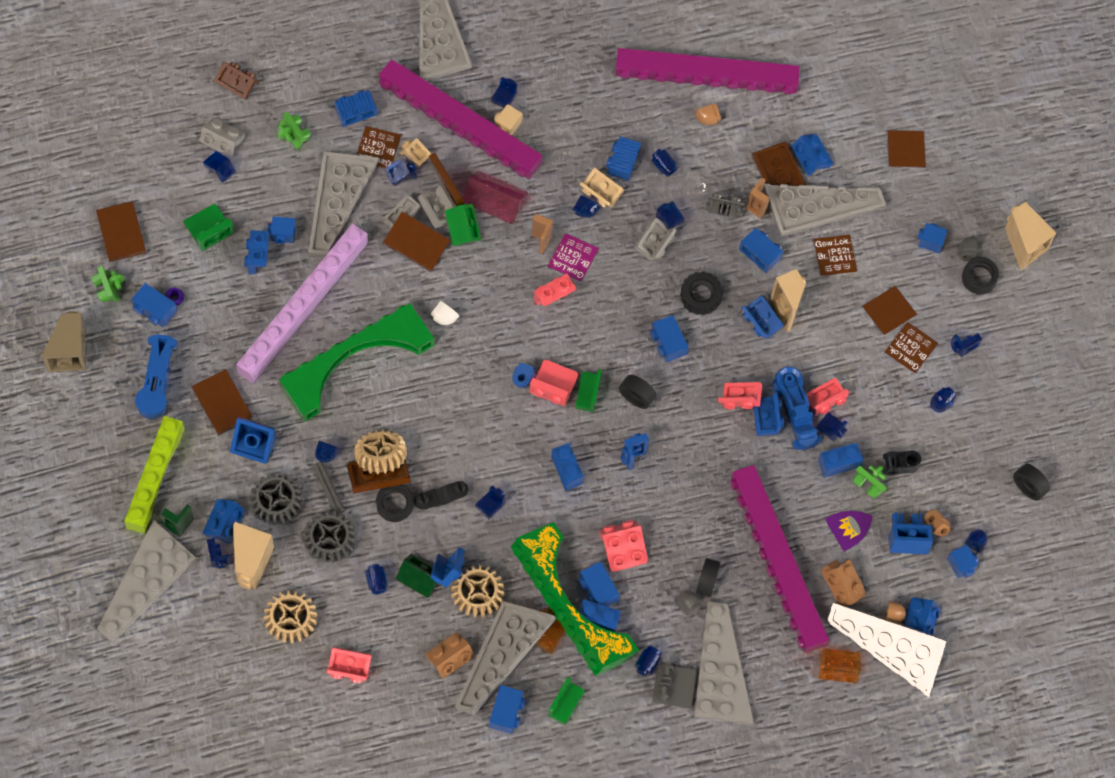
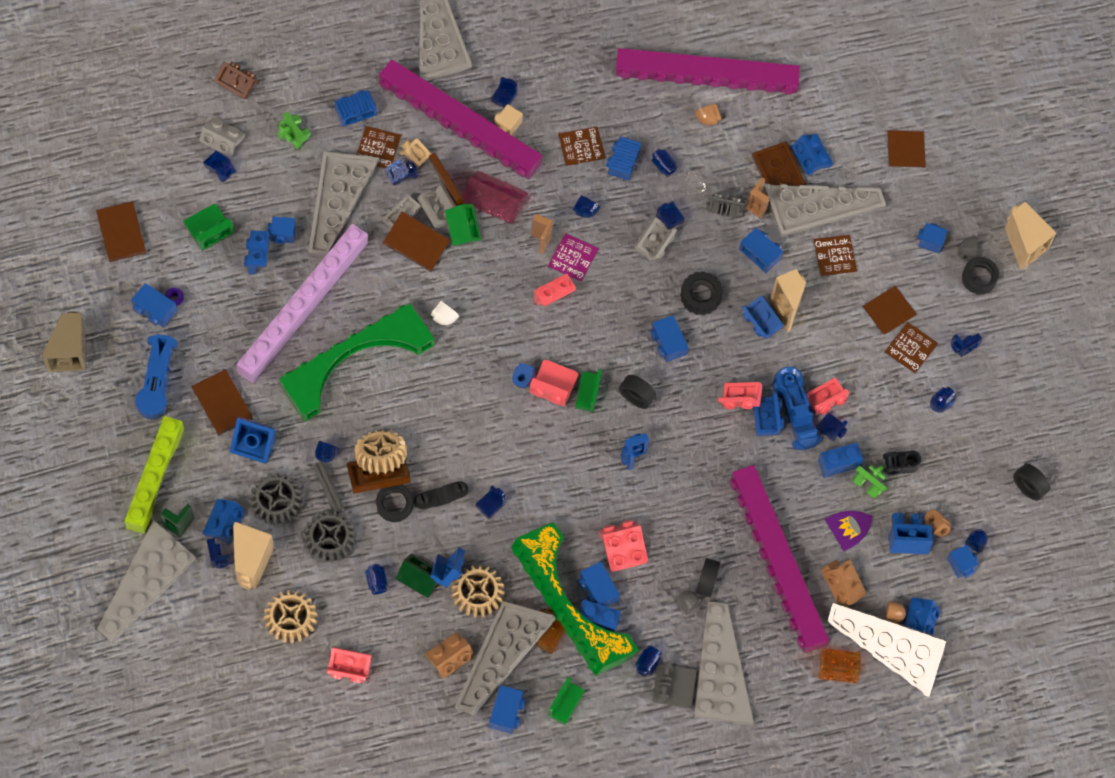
bright green hips [91,266,125,303] -> none
blue brick [551,443,584,490] -> none
tan bracket [579,168,625,207] -> none
none -> reddish brown sticker [558,127,606,166]

